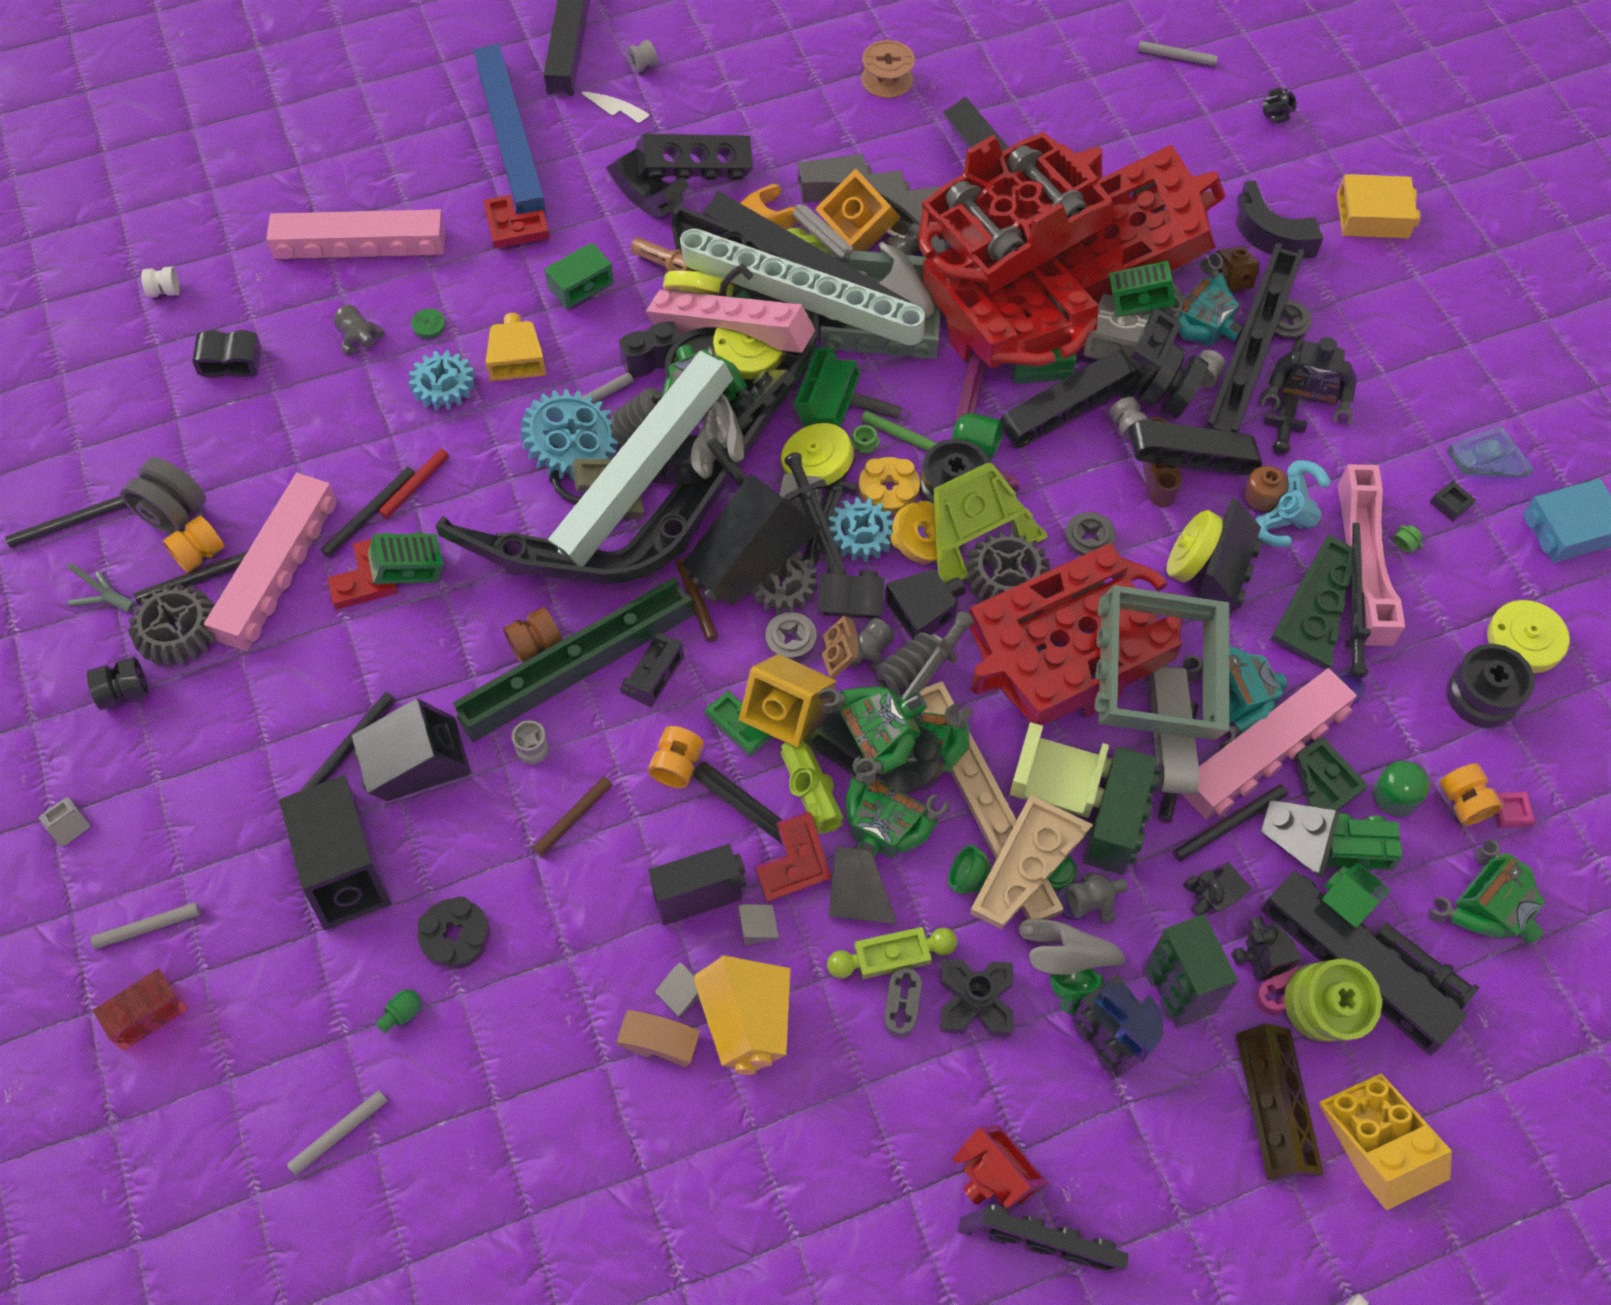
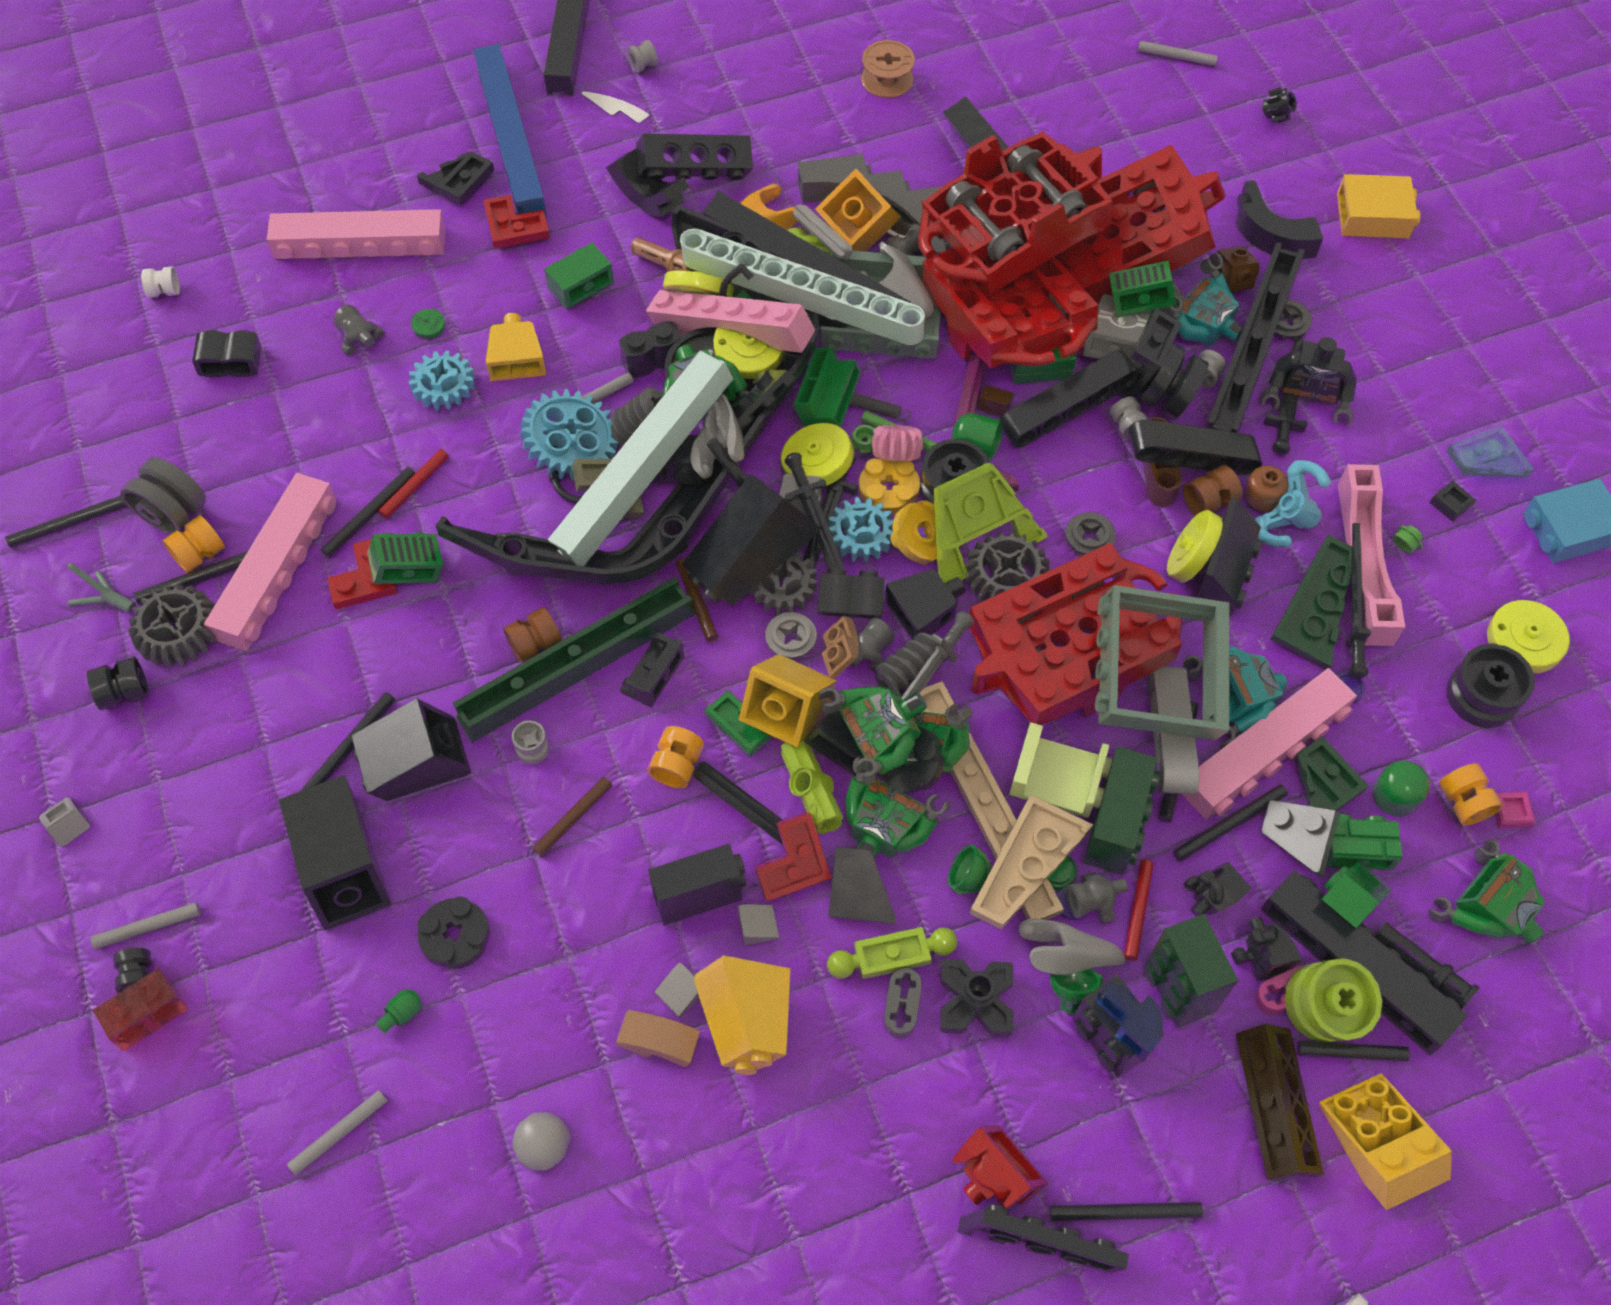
none -> black wheel [113,947,153,995]
none -> black wing [417,151,494,205]
none -> light grey hair [512,1112,571,1171]
none -> bright pink gear [872,425,923,462]
none -> reddish brown slope [977,385,1015,417]
none -> black bar [1049,1202,1203,1221]
none -> red bar [1124,860,1154,961]
none -> dark orange wheel [1183,465,1243,516]
none -> black bar [1297,1041,1410,1061]

